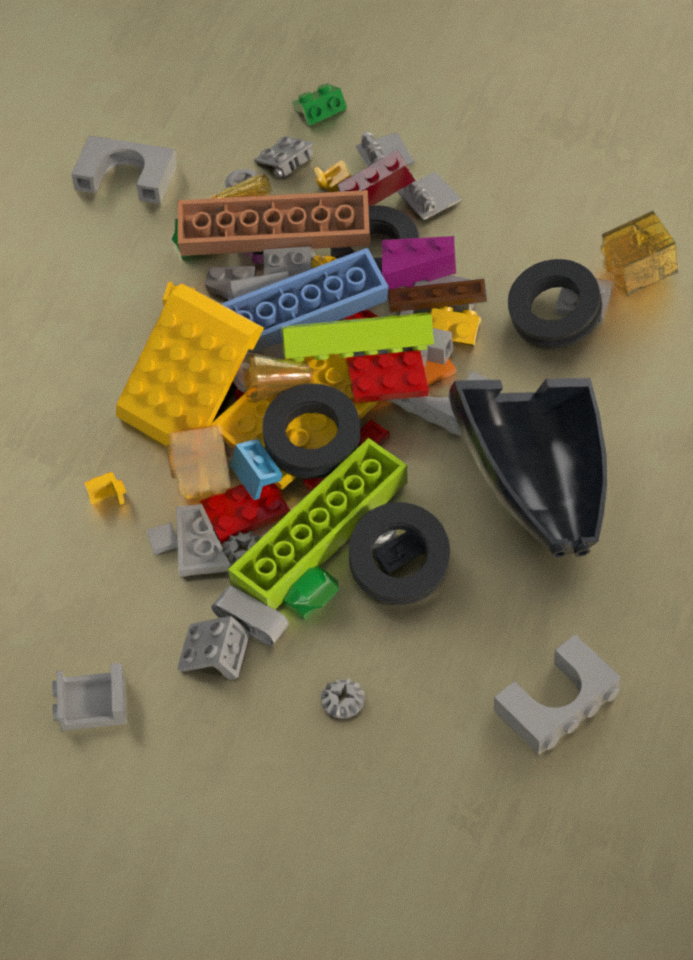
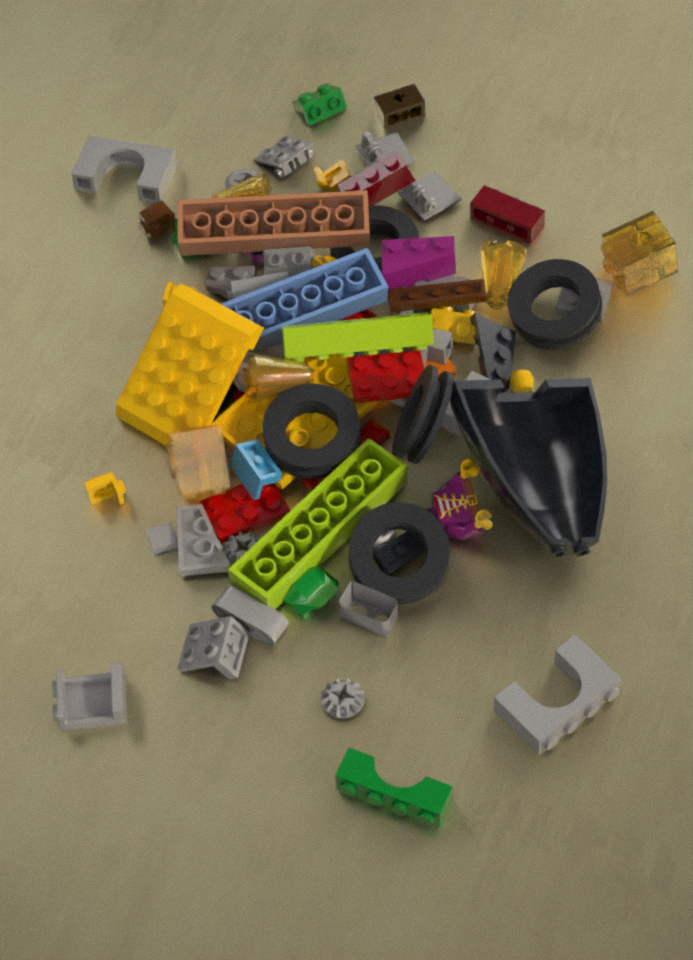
none -> reddish brown brick [138,200,175,239]
none -> green arch [335,748,453,827]
none -> light grey piece [339,581,398,638]
none -> dark brown brick [373,84,425,130]
none -> black tyre [392,365,454,464]
none -> torso [426,458,493,541]
none -> dark red brick [470,185,545,245]
none -> black wing [470,312,516,393]
none -> clear yellow cone [480,239,527,309]
none -> yellow cone [509,370,534,393]

